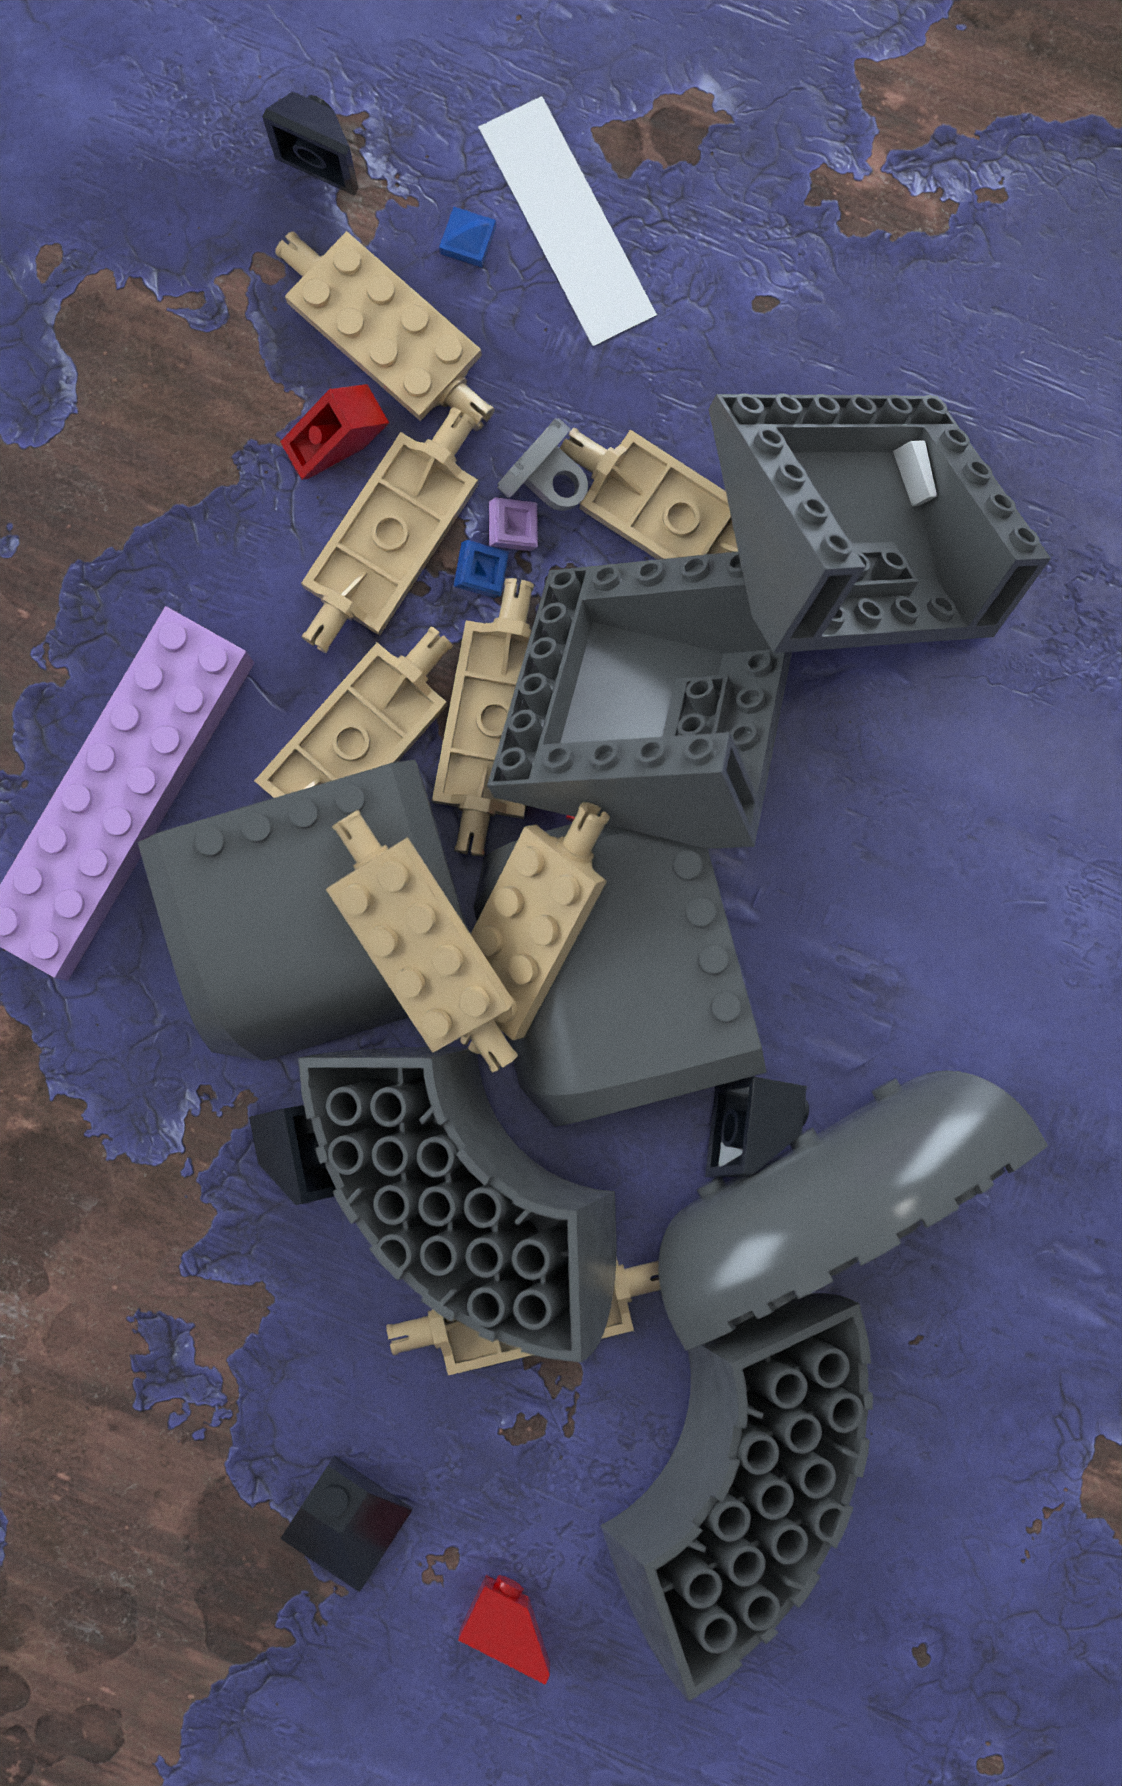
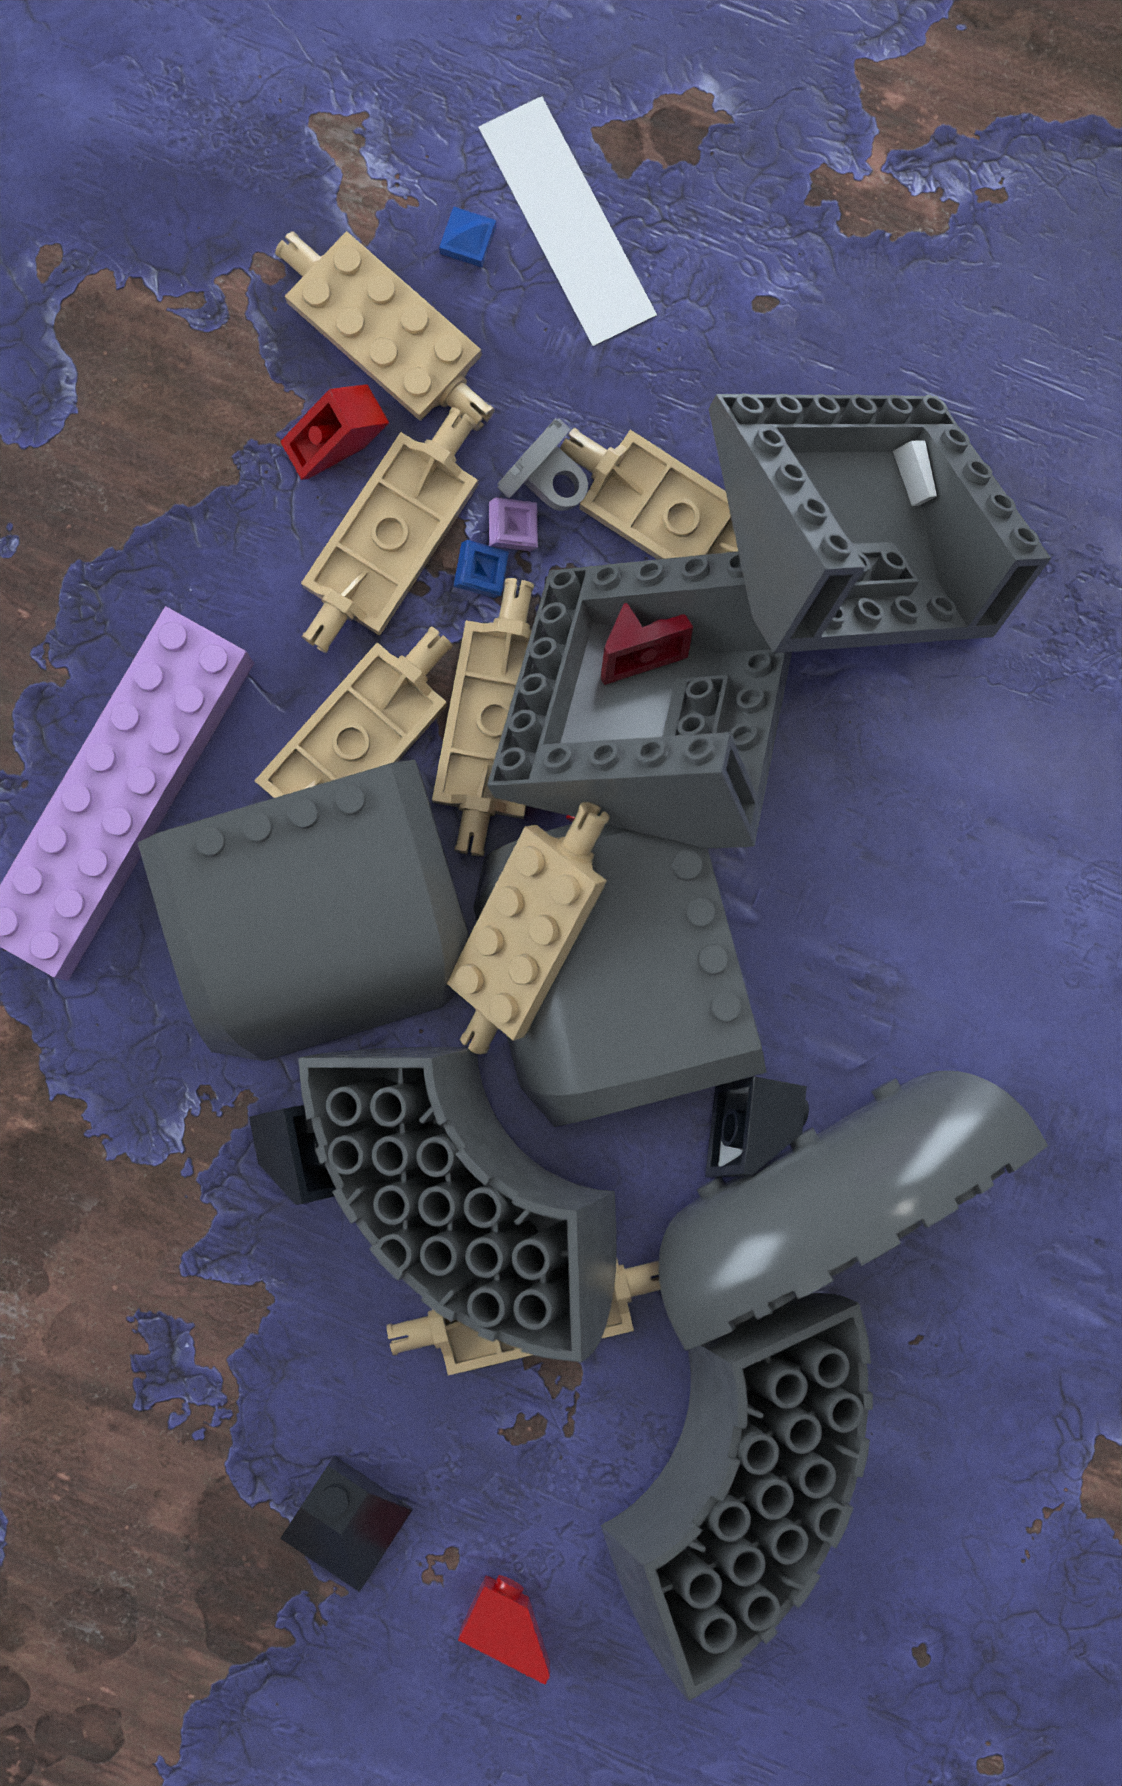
black slope [262,91,359,196] -> none
tan plate [326,809,518,1073] -> none
none -> dark red slope [600,603,693,685]

